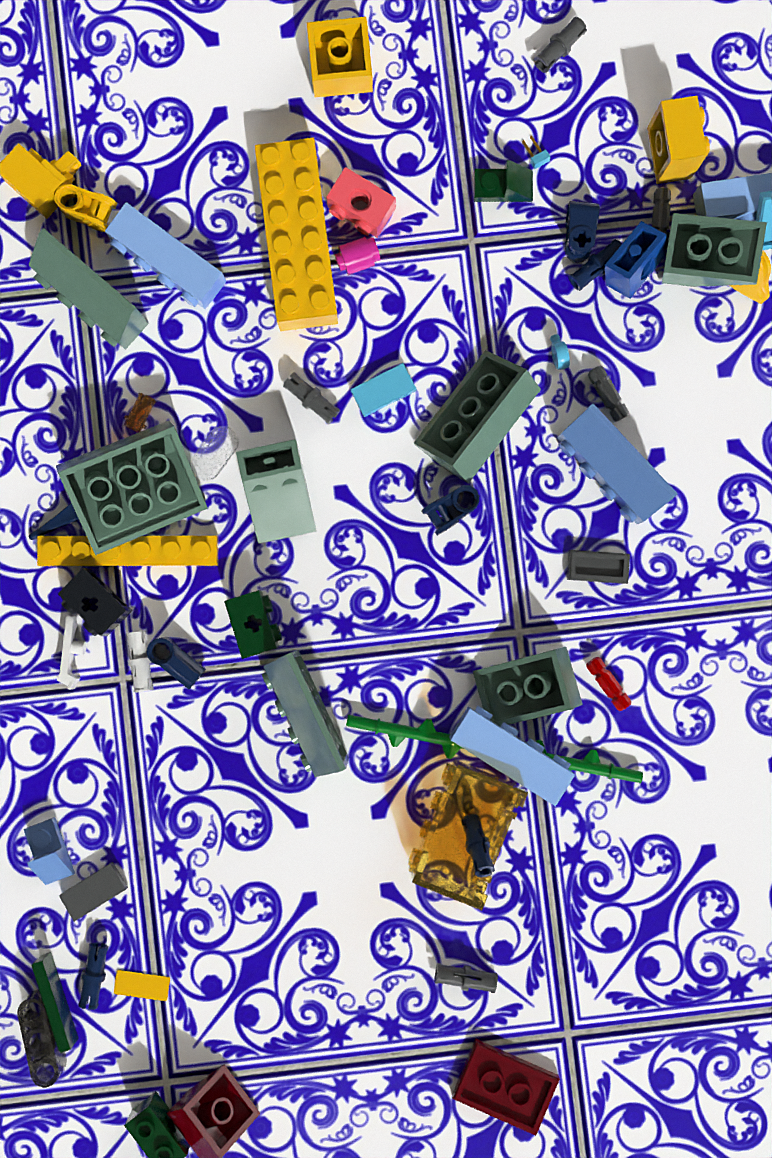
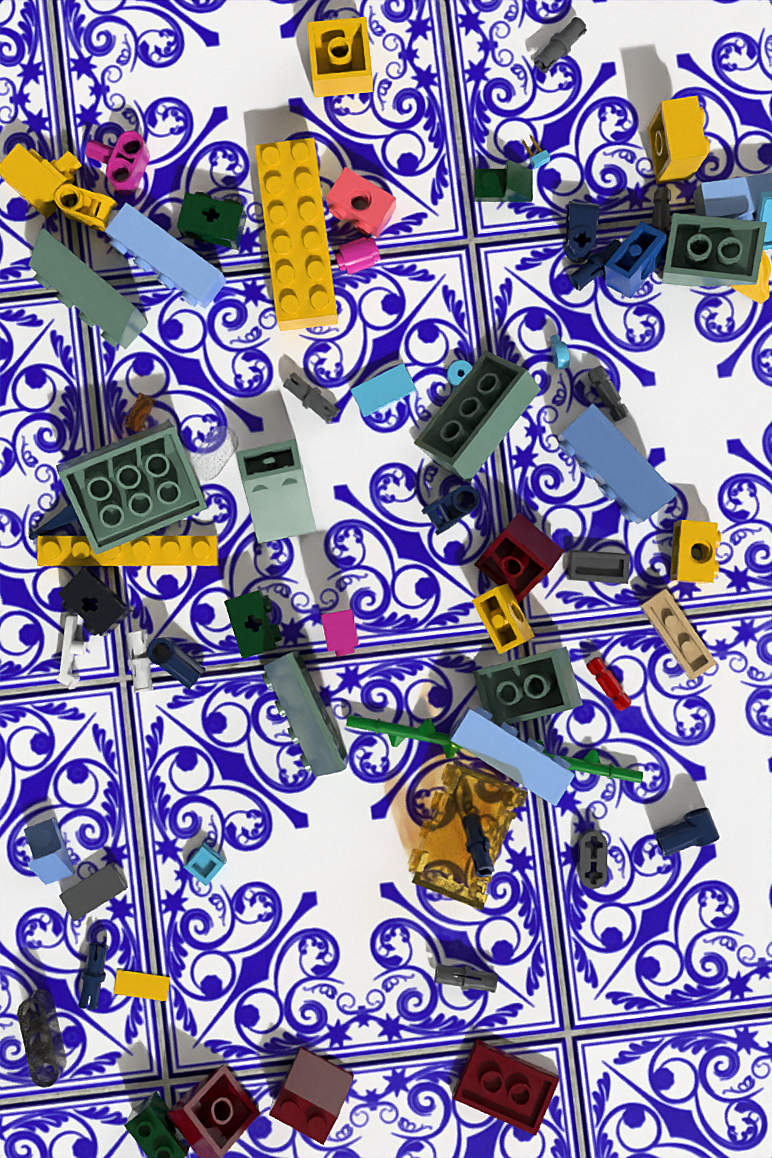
dark green tile [31,952,79,1053] -> none
none -> dark pink beam [85,131,150,196]
none -> dark green brick [176,192,247,251]
none -> medium azure tile [184,842,227,886]
none -> dark red slope [269,1046,354,1145]
none -> dark pink brick [321,609,360,656]
none -> medium azure piece [447,360,473,394]
none -> yellow brick [472,583,535,655]
none -> dark red slope [474,512,564,603]
none -> dark grey beam [577,829,608,889]
none -> tan plate [639,589,717,680]
none -> dark blue piece [654,807,720,857]
none -> yellow brick [670,520,721,584]

